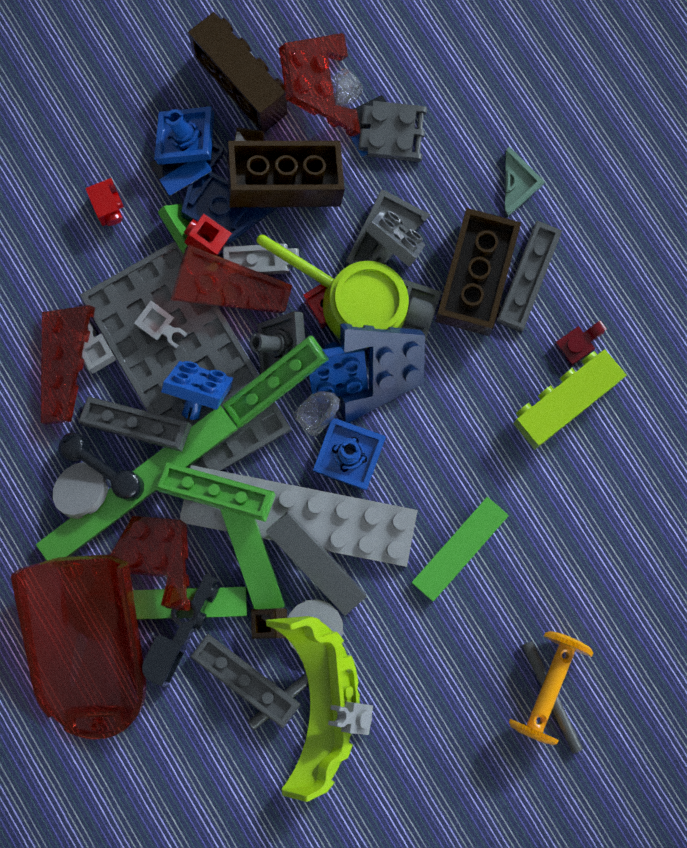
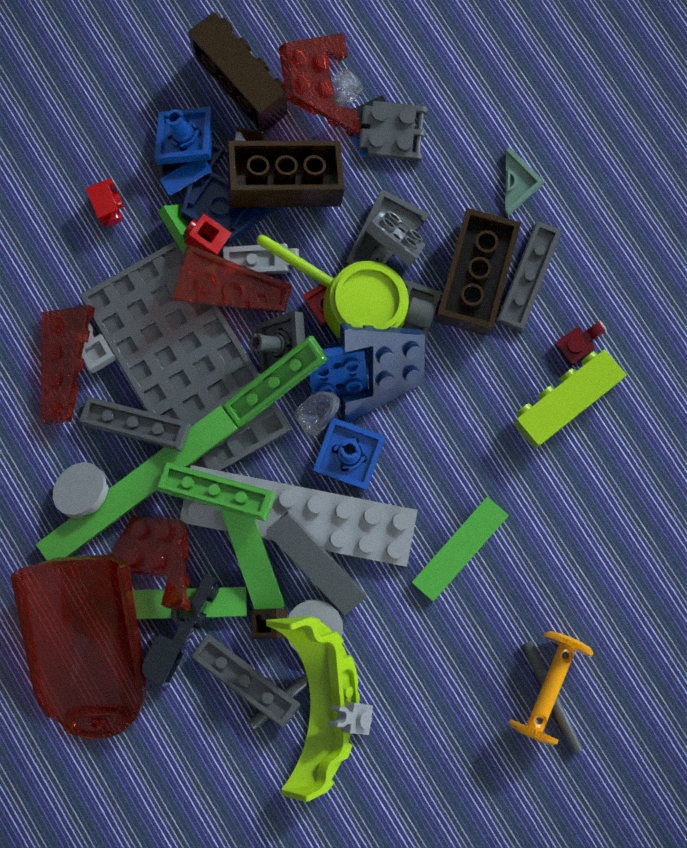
black piece [58,432,144,501] -> none
light grey plate [134,301,187,349] -> none
blue plate [161,361,234,420] -> none

